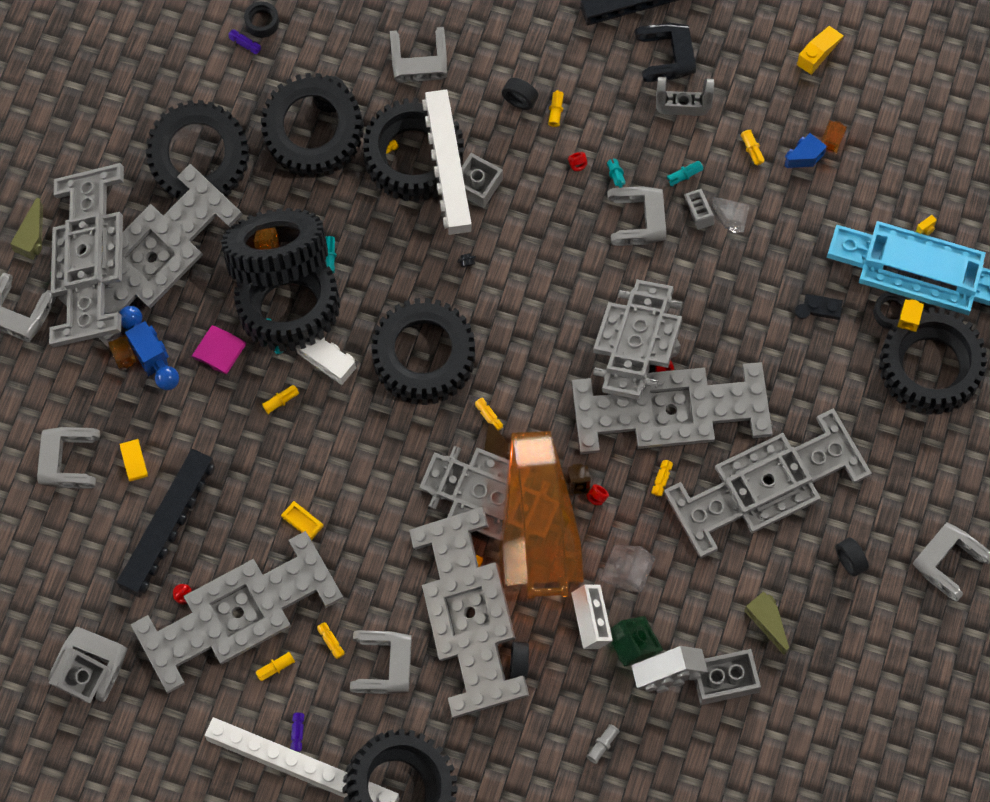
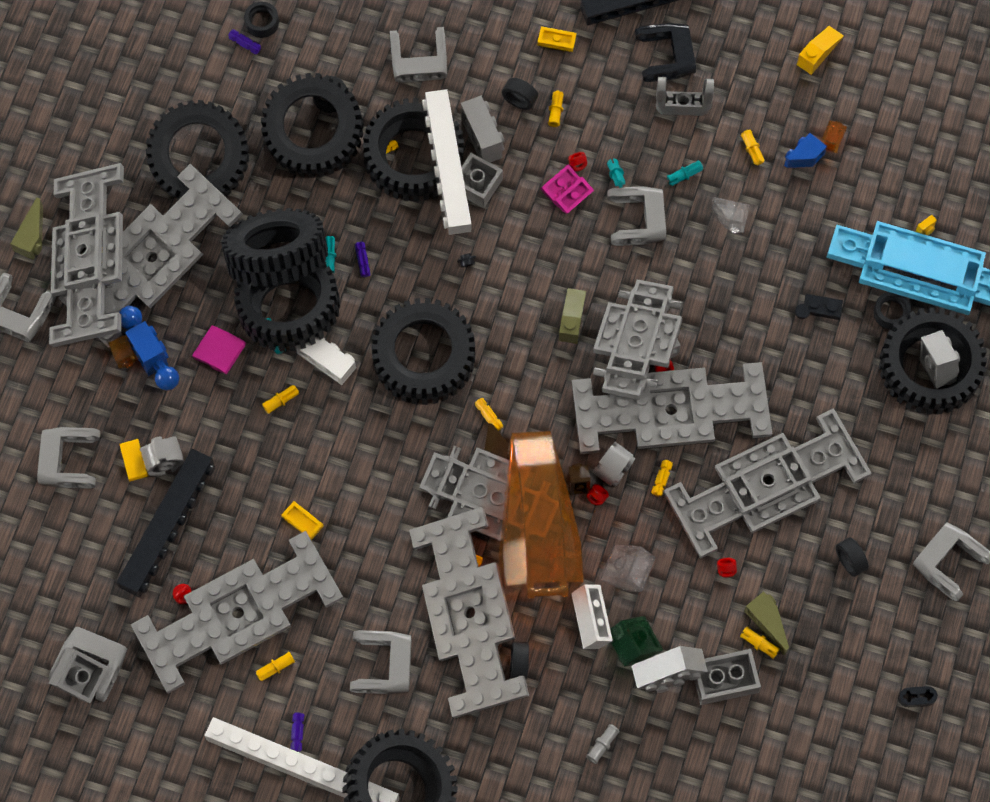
clear orange brick [254,228,279,250] -> none
yellow axle [317,622,344,659] -> none
light grey slope [684,189,715,230] -> none
yellow brick [897,299,924,332] -> none
none -> light grey brick [140,436,184,476]
none -> dark purple axle [355,241,370,278]
none -> light grey brick [461,96,504,163]
none -> yellow plate [537,26,577,52]
none -> dark pink slope [540,164,594,214]
none -> olive slope [559,288,586,344]
none -> light grey brick [592,442,635,487]
none -> red tile [717,558,737,578]
none -> yellow pin [740,627,780,659]
none -> black beam [898,686,938,708]
none -> light grey brick [920,330,960,388]

